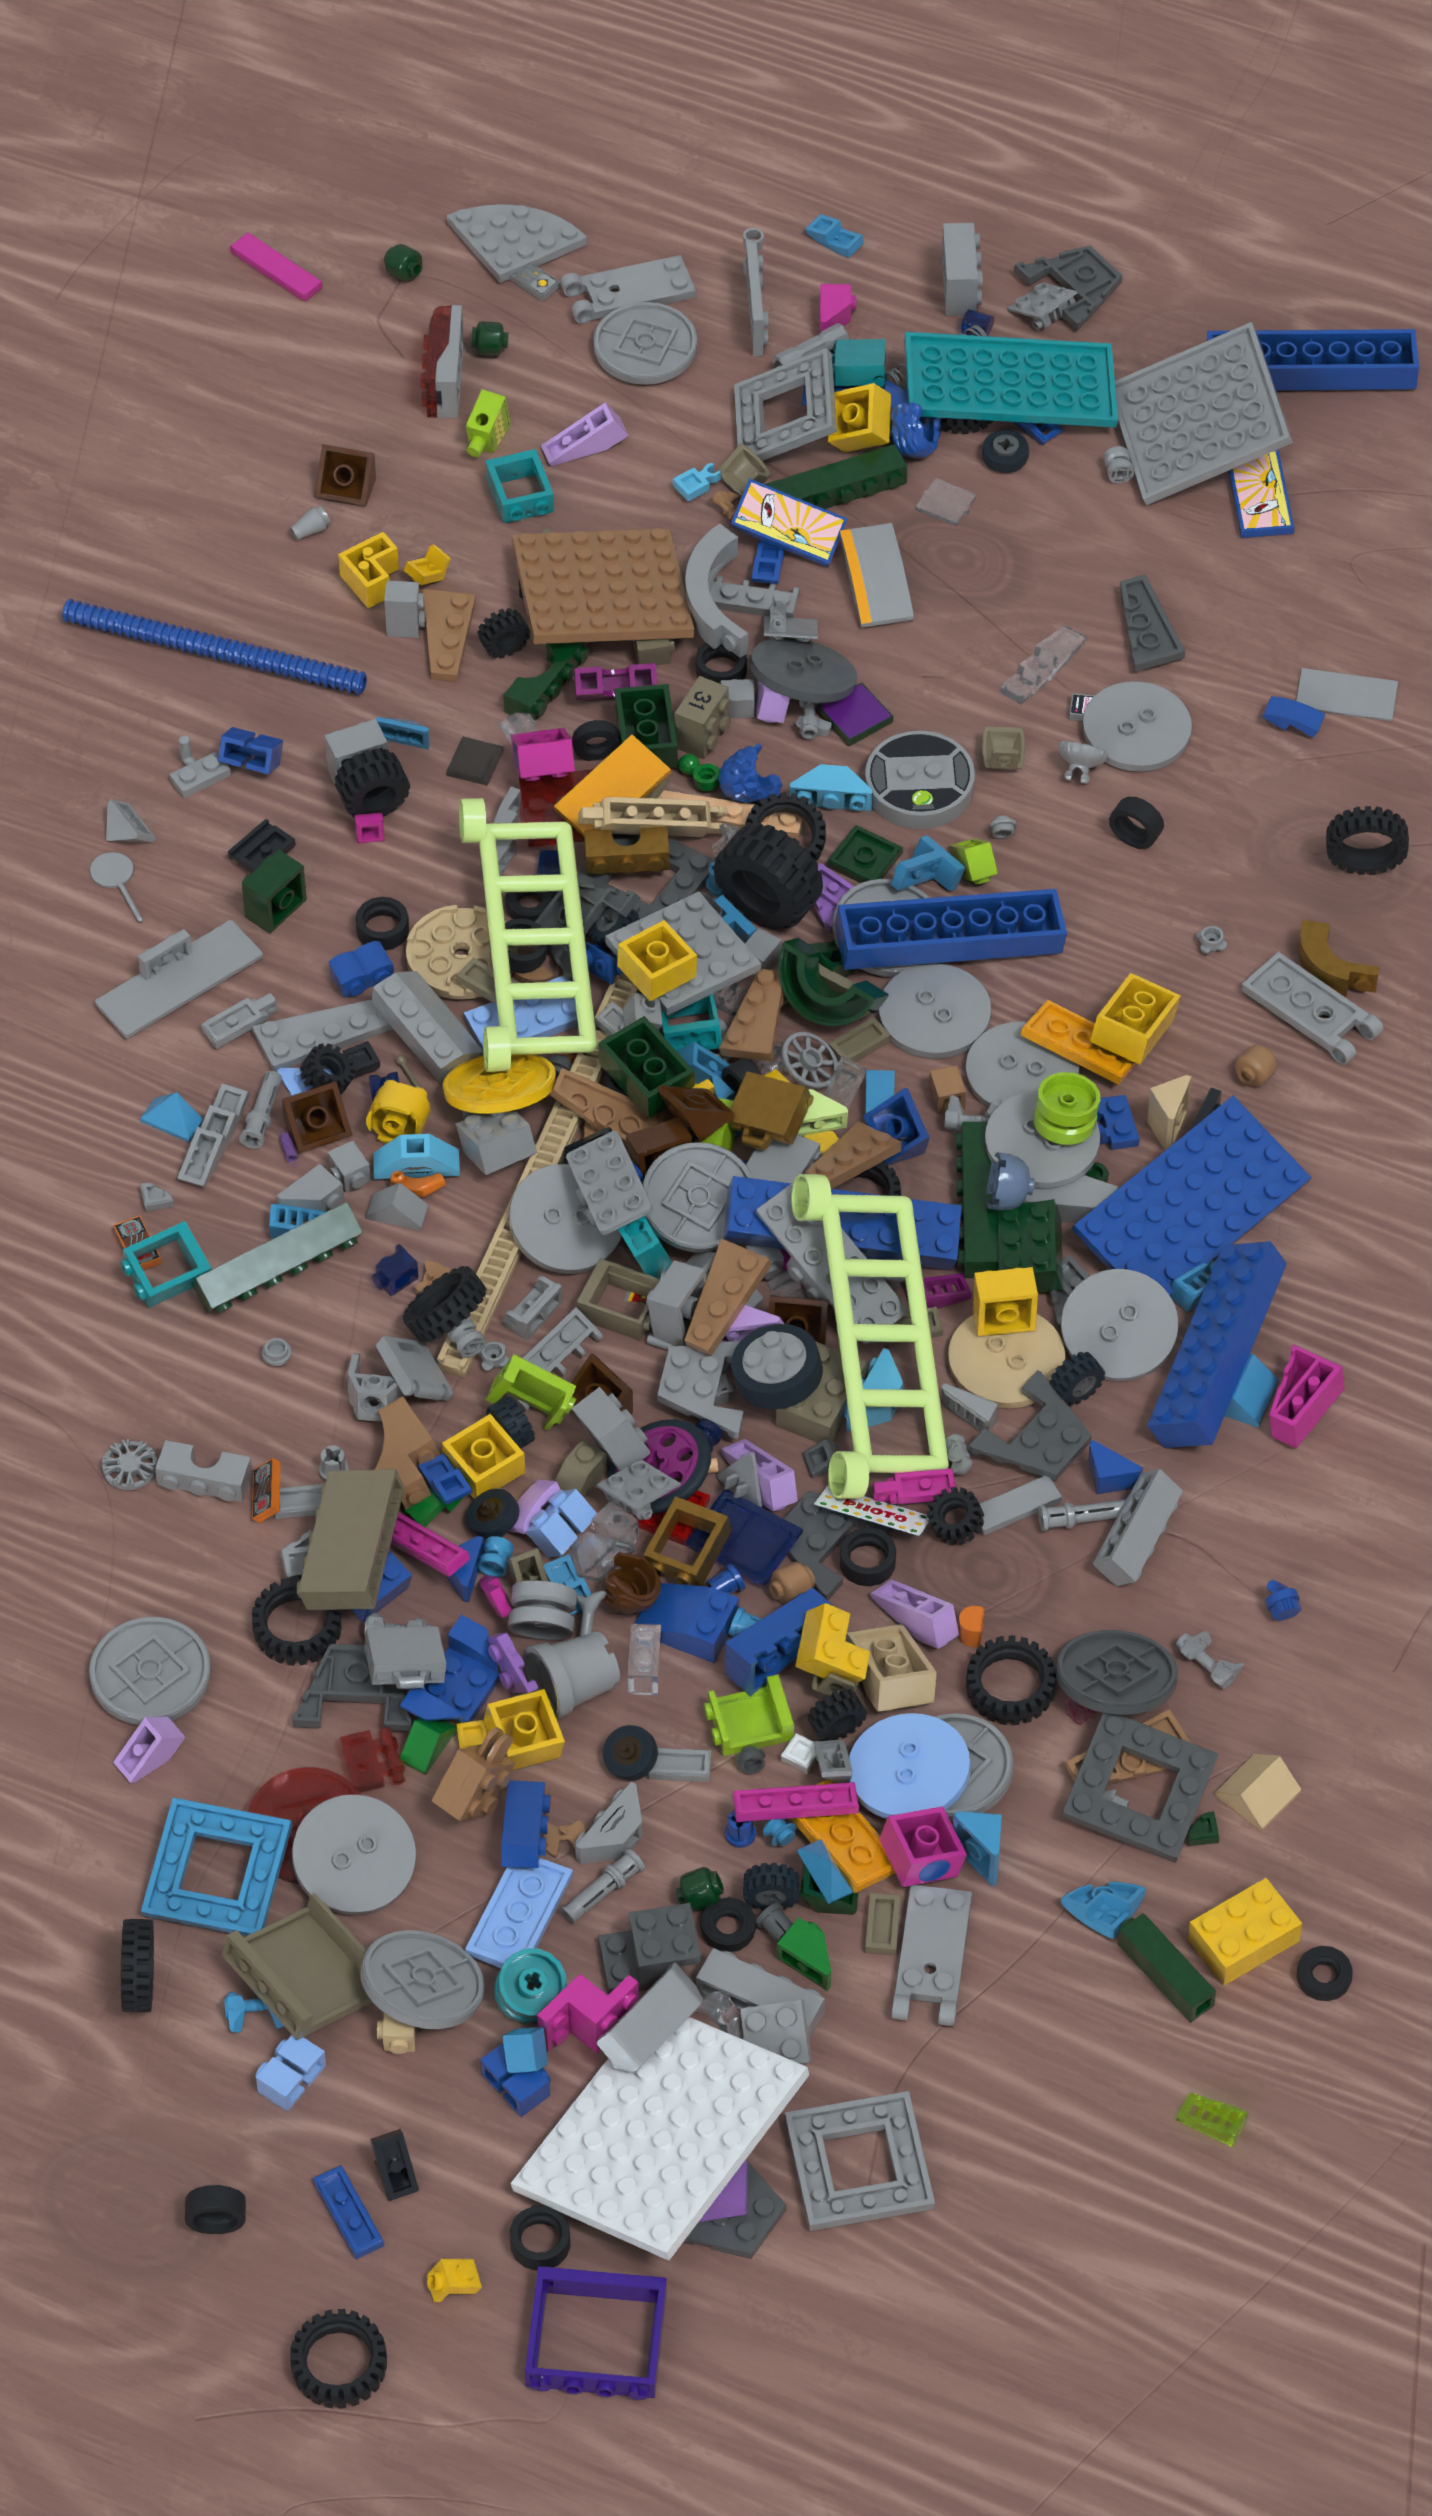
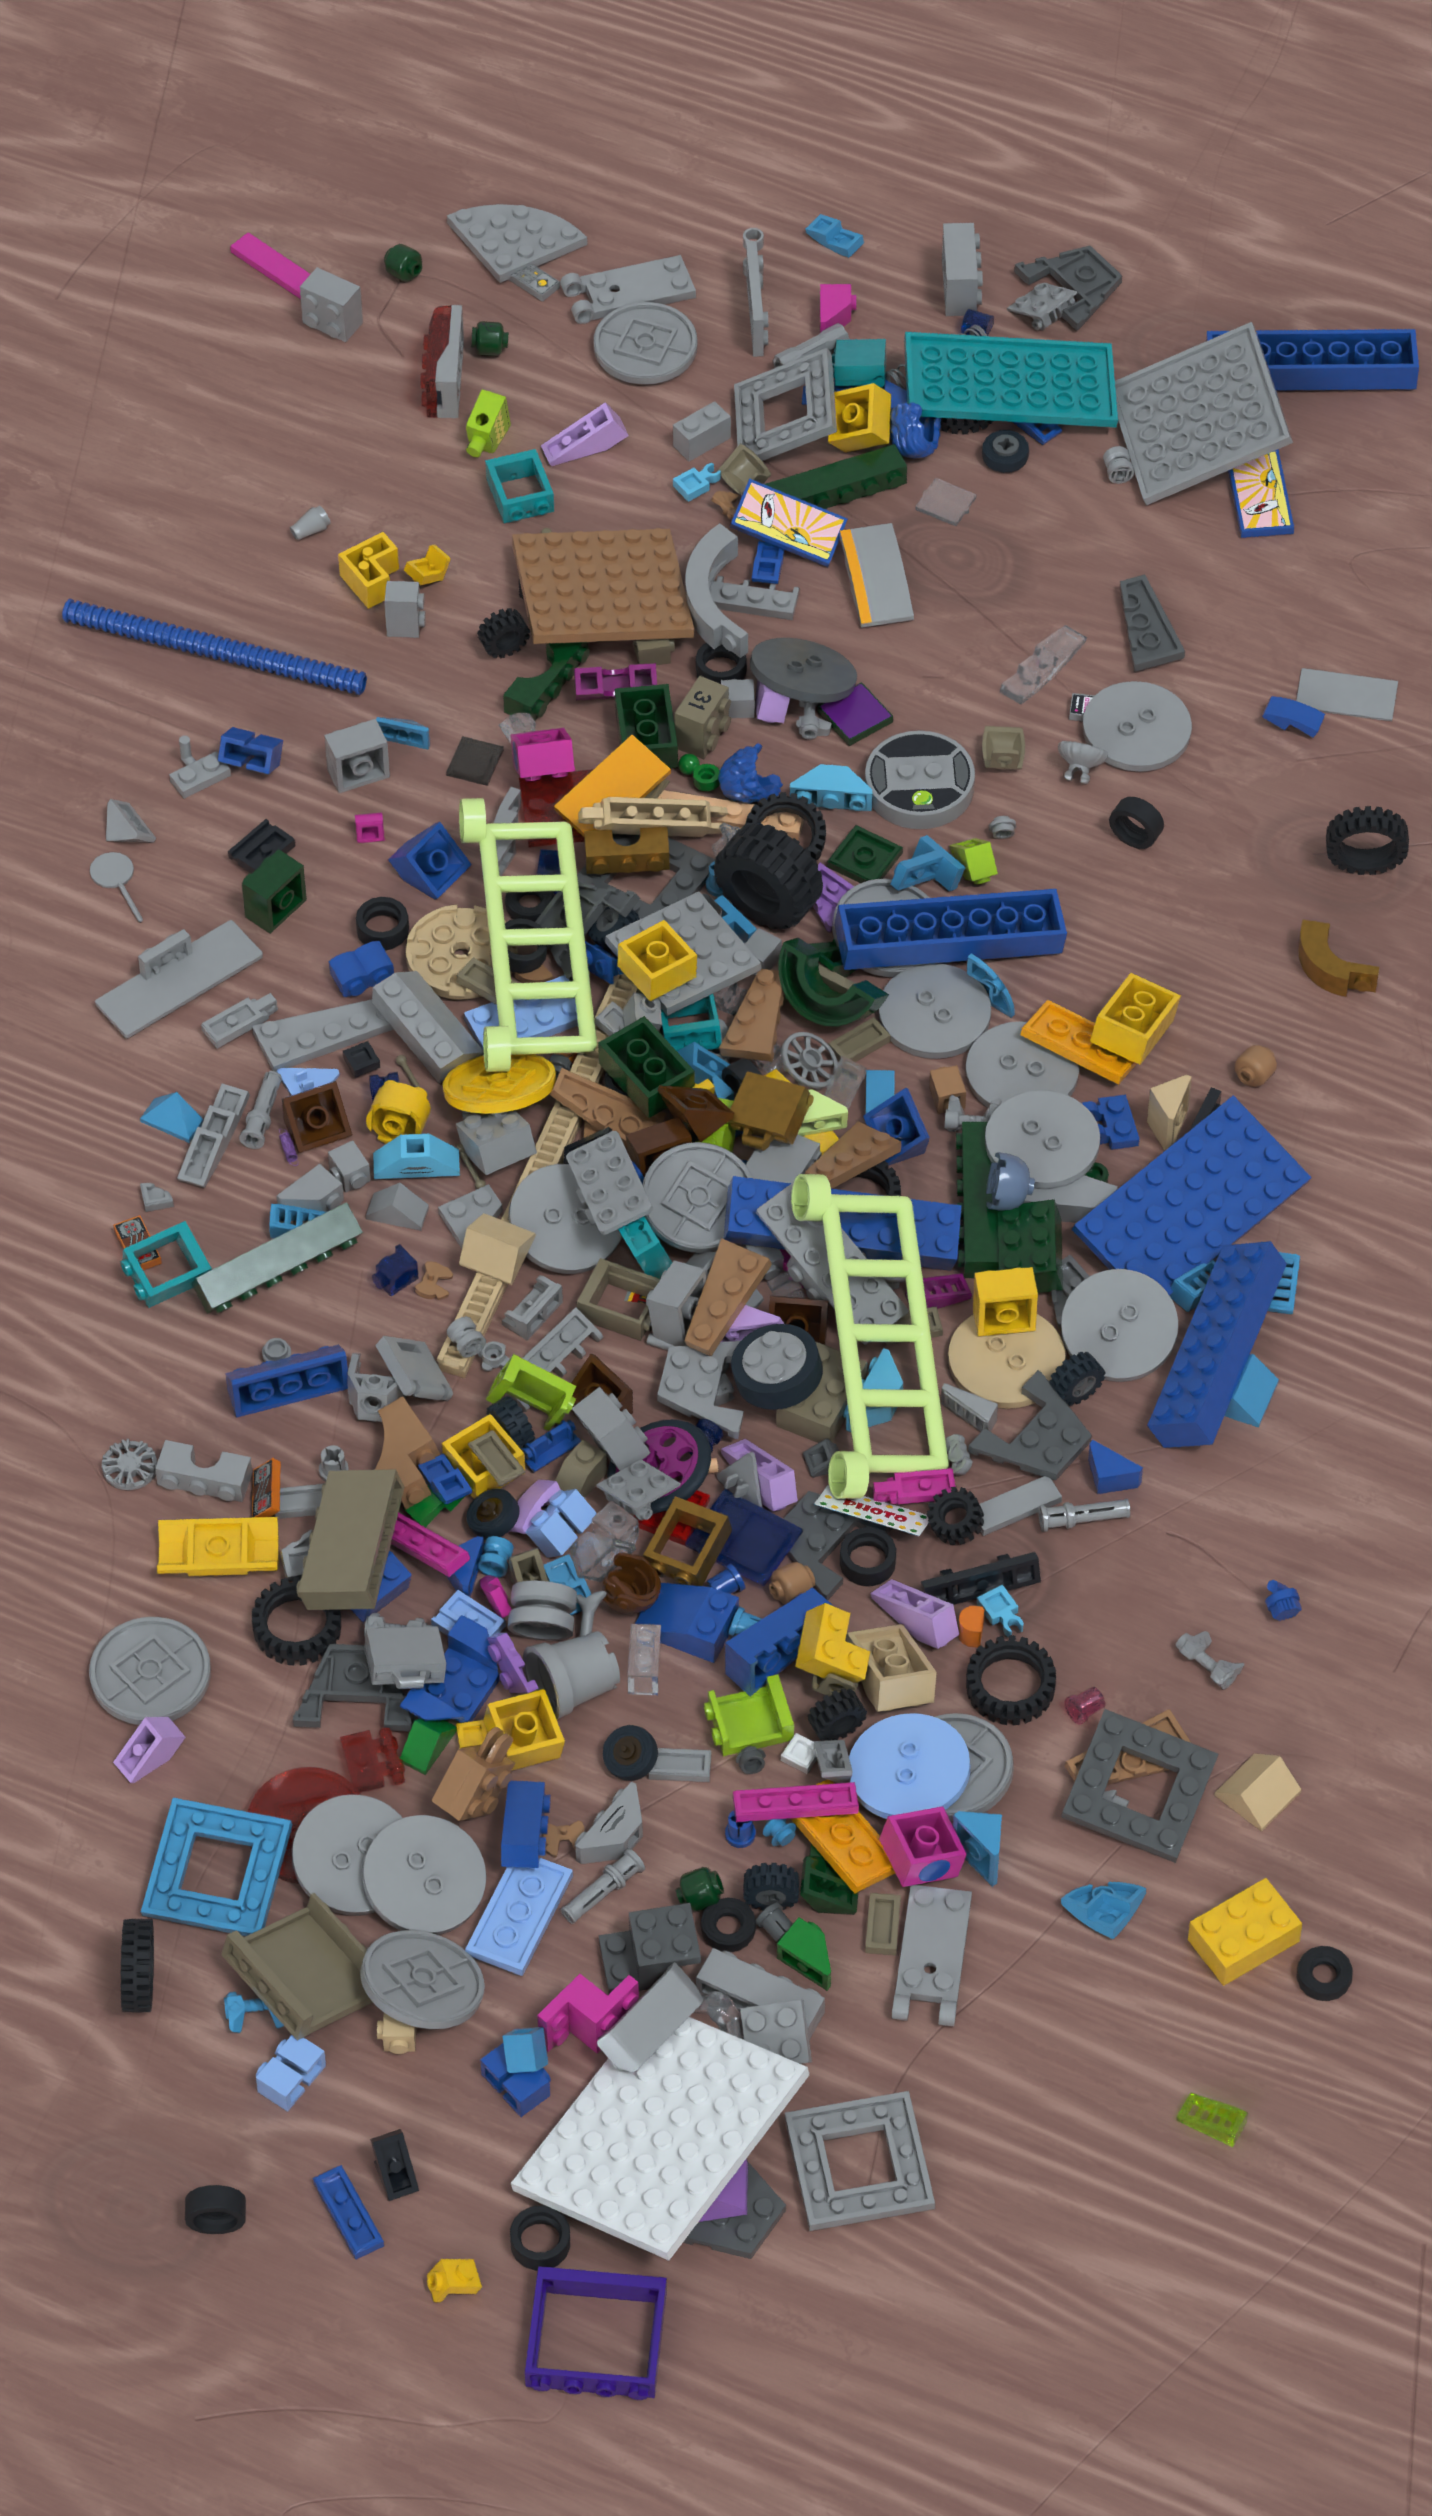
black tyre [290,2309,387,2409] -> none
black tyre [300,1043,356,1095] -> none
reddish brown slope [314,444,376,506] -> none
black tyre [335,748,410,818] -> none
orange arm [390,1171,446,1198] -> none
black tyre [403,1266,487,1343] -> none
medium nougat wing [423,589,476,682] -> none
teal wheel [494,1948,567,2024] -> none
black tyre [572,720,621,761] -> none
light grey hinge [764,601,818,642] -> none
dark azure slope [797,1839,853,1904] -> none
lime wheel [1033,1072,1101,1145] -> none
dark grey plate [1056,1630,1178,1715] -> none
light grey brick [1093,1468,1183,1587] -> none
dark green brick [1118,1913,1216,2023] -> none
dark green tile [1188,1811,1219,1846] -> none
light grey plate [1196,926,1227,954] -> none
light grey hinge [1241,952,1384,1065] -> none
dark pink wedge [1269,1344,1345,1449] -> none
none -> yellow piece [157,1517,279,1576]
none -> blue slope [225,1344,348,1418]
none -> light grey brick [300,267,363,342]
none -> light grey plate [362,1815,486,1935]
none -> blue slope [388,822,472,900]
none -> light blue plate [431,1590,506,1637]
none -> light grey wing [438,1184,503,1249]
none -> dark tan hinge [455,1143,486,1189]
none -> tan slope [459,1213,536,1286]
none -> dark tan tile [468,1430,525,1486]
none -> blue hinge [521,1420,581,1473]
none -> light grey brick [673,401,731,462]
none -> black hinge [921,1552,1041,1605]
none -> dark azure brick [967,953,1015,1018]
none -> medium azure plate [977,1585,1024,1638]
none -> dark azure slope [1268,1252,1300,1314]

